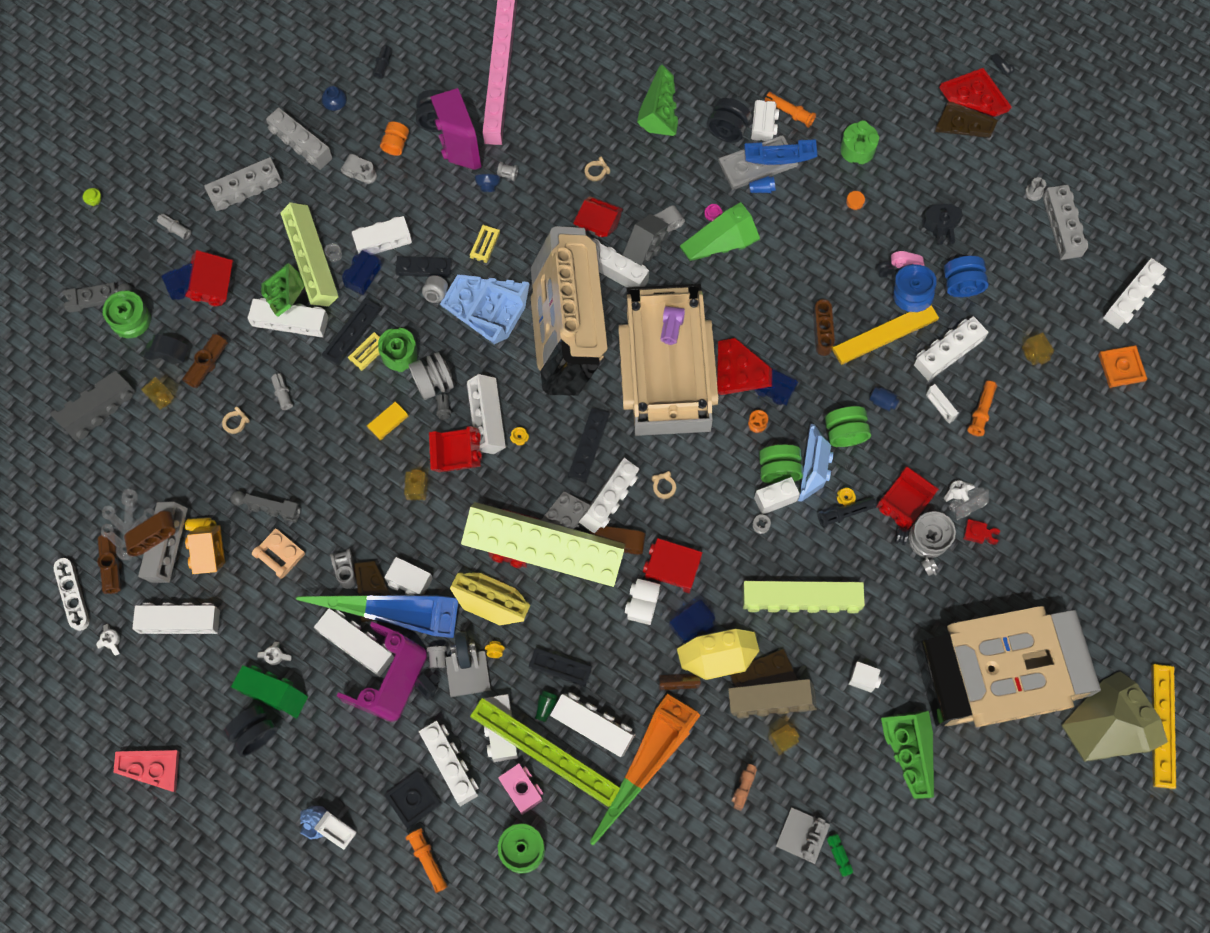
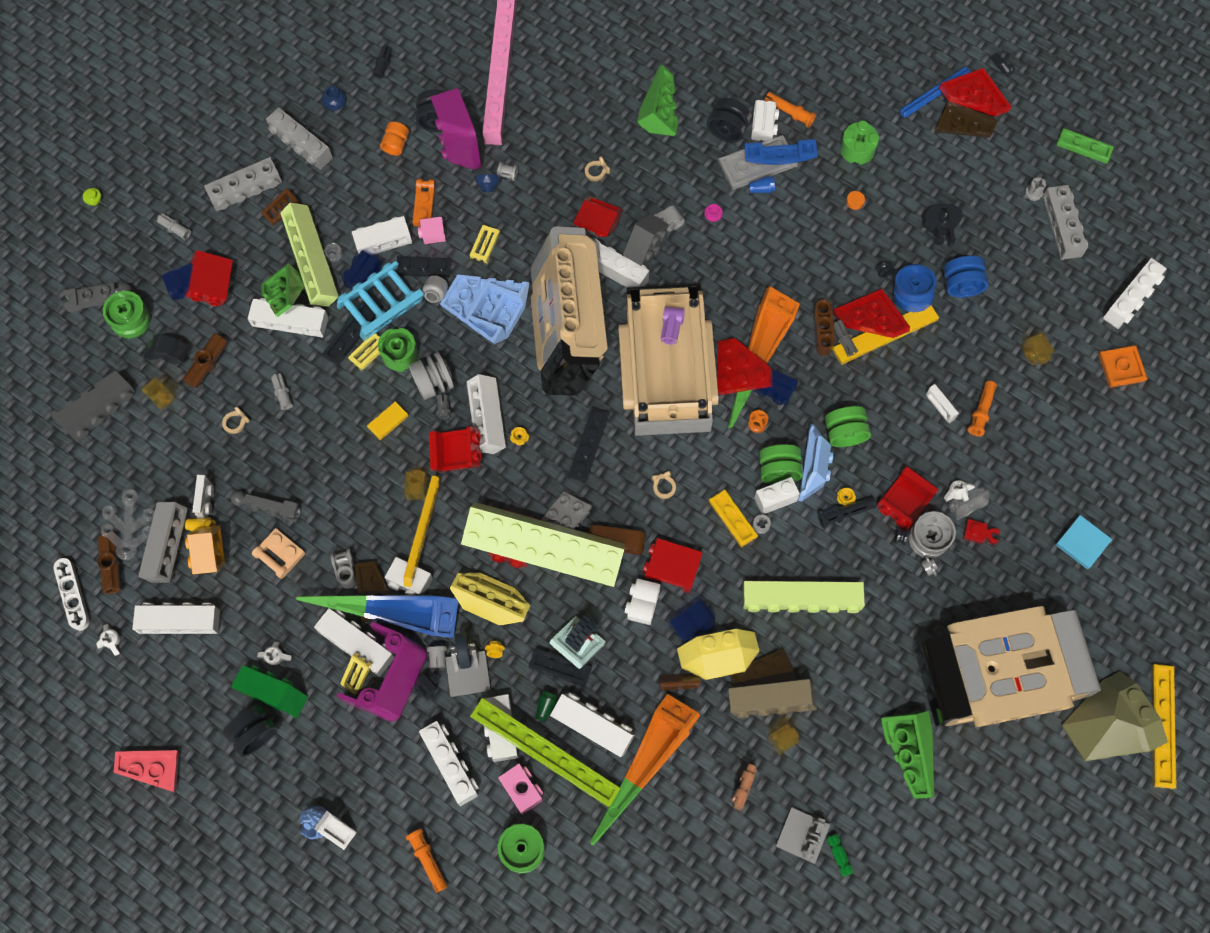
reddish brown beam [124,511,176,556] -> none
light grey piece [341,154,377,184] -> none
black tile [384,770,442,829] -> none
white brick [579,458,639,533] -> none
bright green wedge [680,202,760,261] -> none
white brick [848,662,882,692] -> none
dark blue brick [870,387,900,412] -> none
bright pink plate [891,251,924,268] -> none
white brick [914,316,989,381] -> none
none -> white plate [192,475,214,518]
none -> reddish brown slope [261,188,302,225]
none -> medium azure fence [337,261,424,341]
none -> light yellow tile [340,652,372,695]
none -> yellow tile [403,476,439,587]
none -> orange plate [413,179,435,226]
none -> bright pink brick [418,217,446,244]
none -> light aqua plate [550,614,605,669]
none -> yellow tile [709,490,758,548]
none -> orange plate [728,286,800,429]
none -> red plate [833,289,910,338]
none -> dark grey axle [833,320,858,357]
none -> blue axle [899,66,970,118]
none -> bright green tile [1056,128,1114,164]
none -> medium azure tile [1056,515,1112,570]

